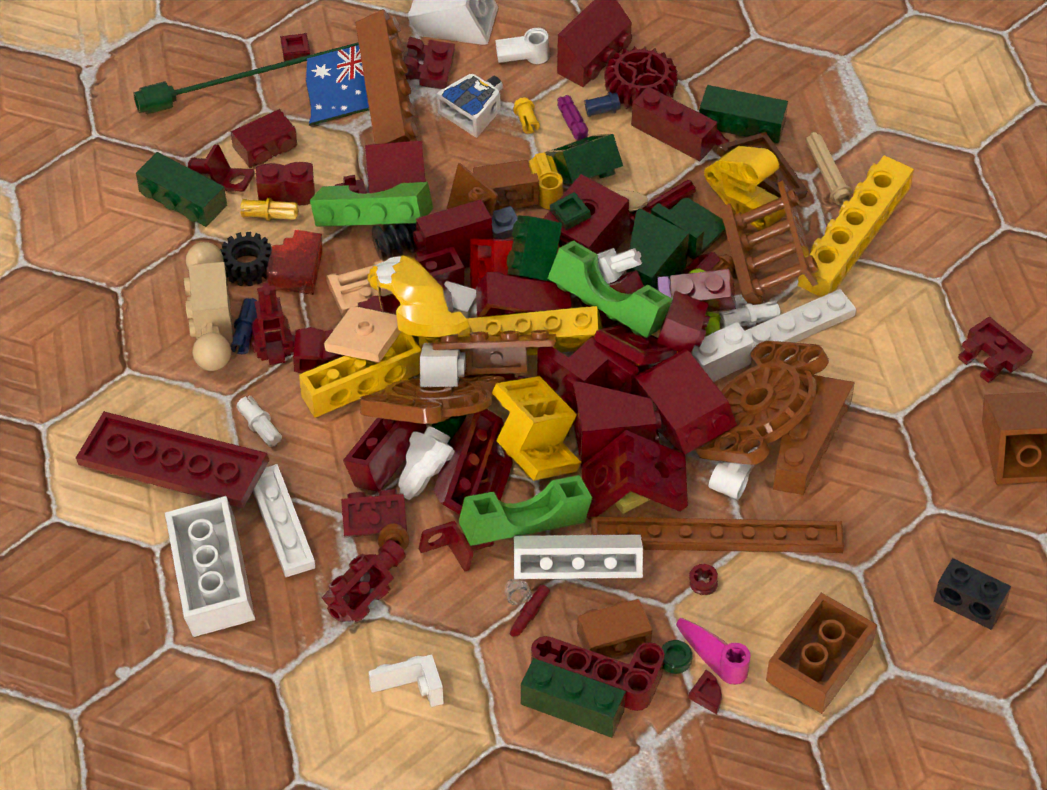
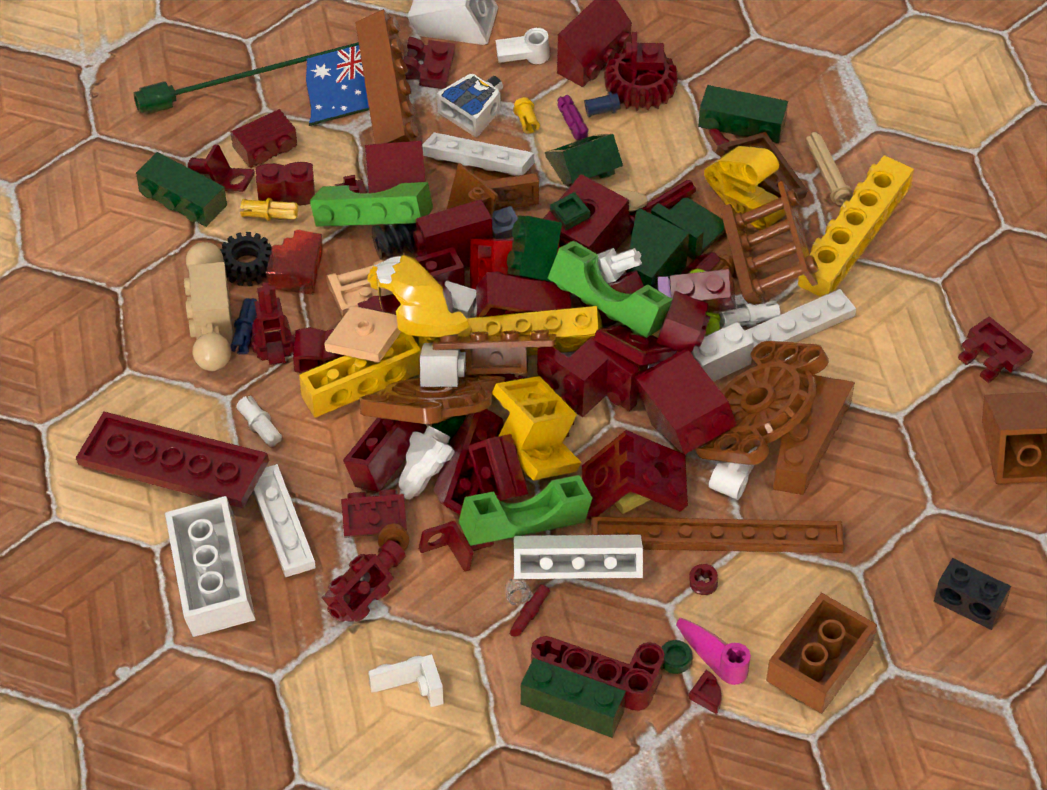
dark red tile [280,33,310,61] -> none
yellow piece [529,152,563,210] -> none
dark red slope [572,381,661,468] -> none
dark orange brick [577,599,652,658] -> none
dark red brick [631,86,717,162] -> none
none -> white plate [422,132,535,176]
none -> dark red brick [468,434,528,502]
none -> dark red bracket [625,32,664,70]

